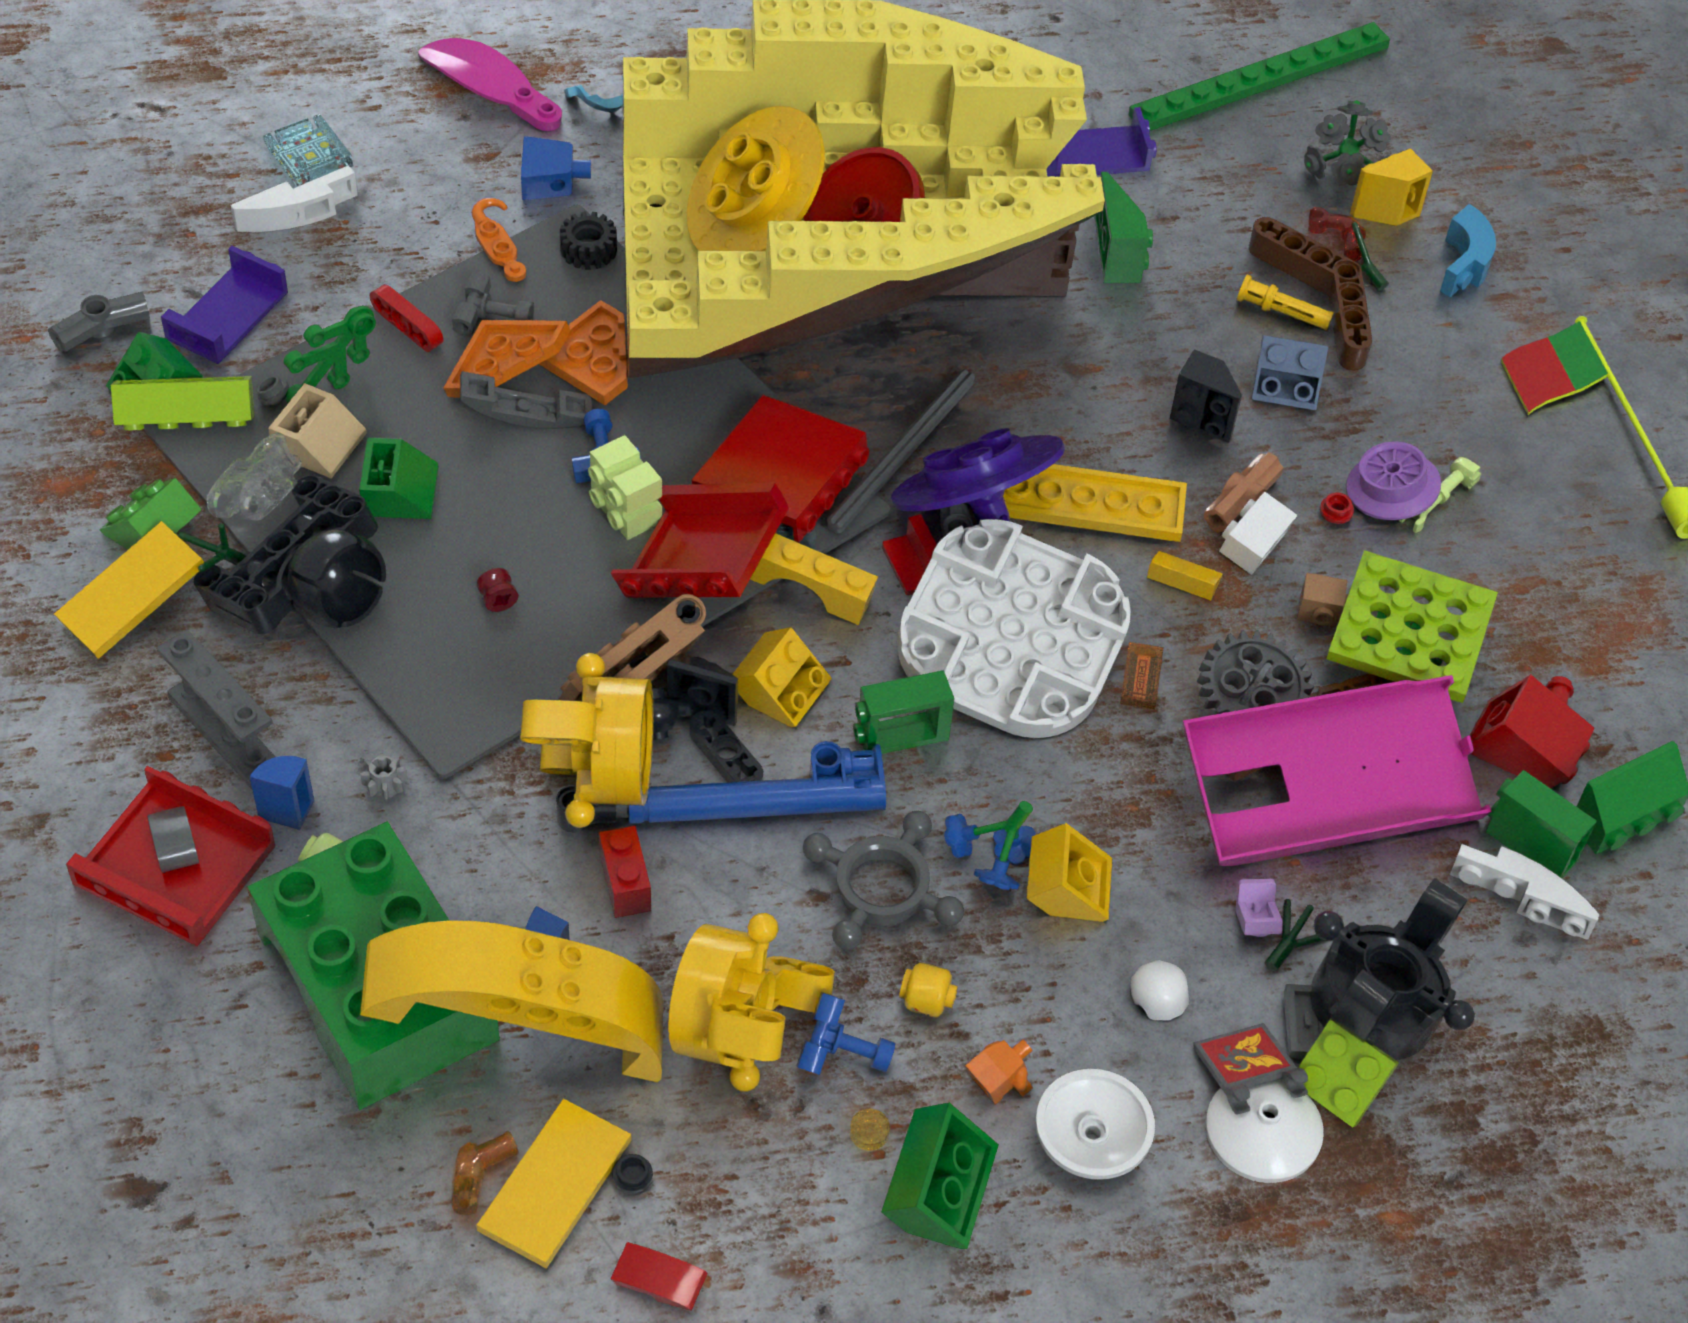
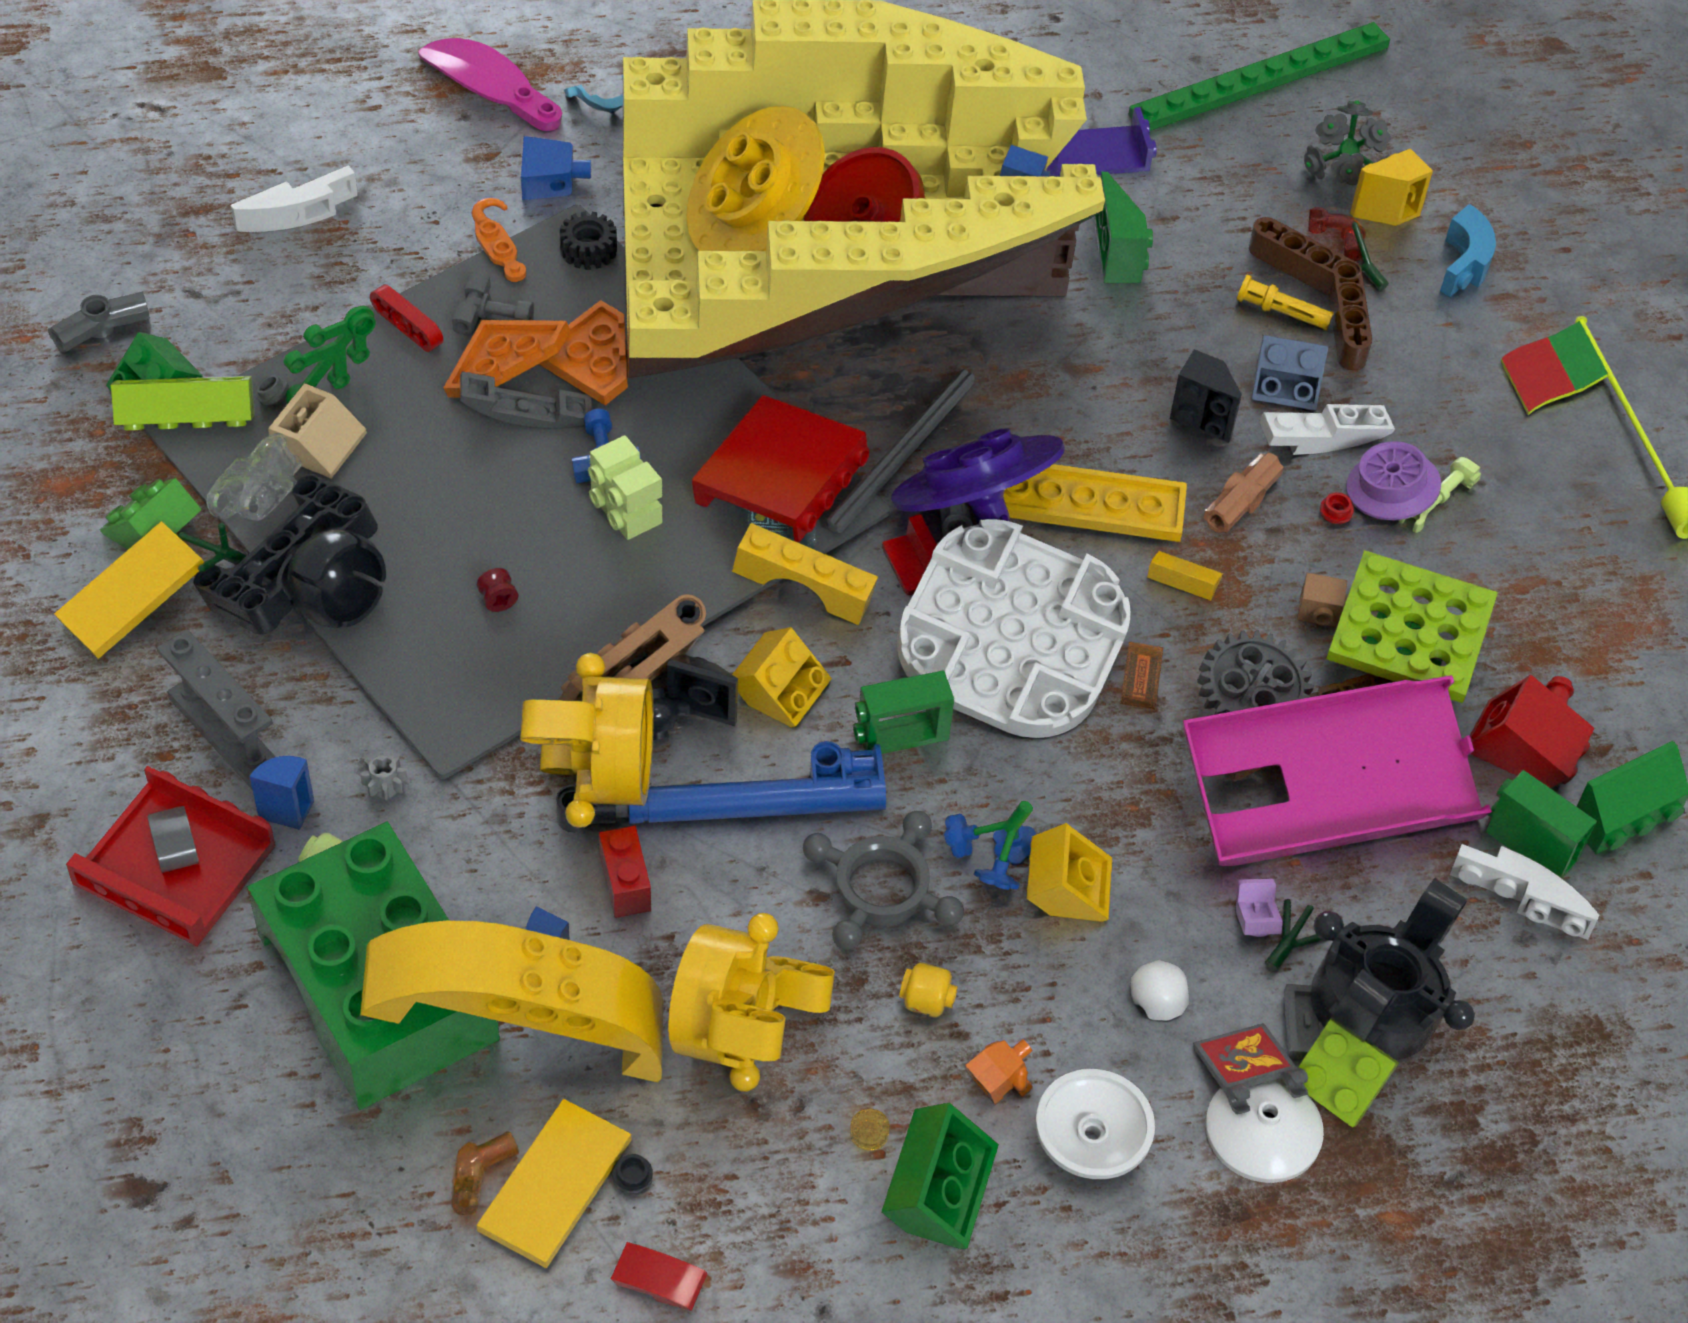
dark purple panel [161,246,288,364] -> none
clear light blue container [263,114,353,187] -> none
green slope [359,438,439,519] -> none
red panel [611,482,789,598] -> none
black beam [690,710,764,782] -> none
blue bar [796,992,895,1075] -> none
white brick [1219,491,1297,575] -> none
none -> blue brick [1000,145,1050,177]
none -> white slope [1259,404,1395,455]

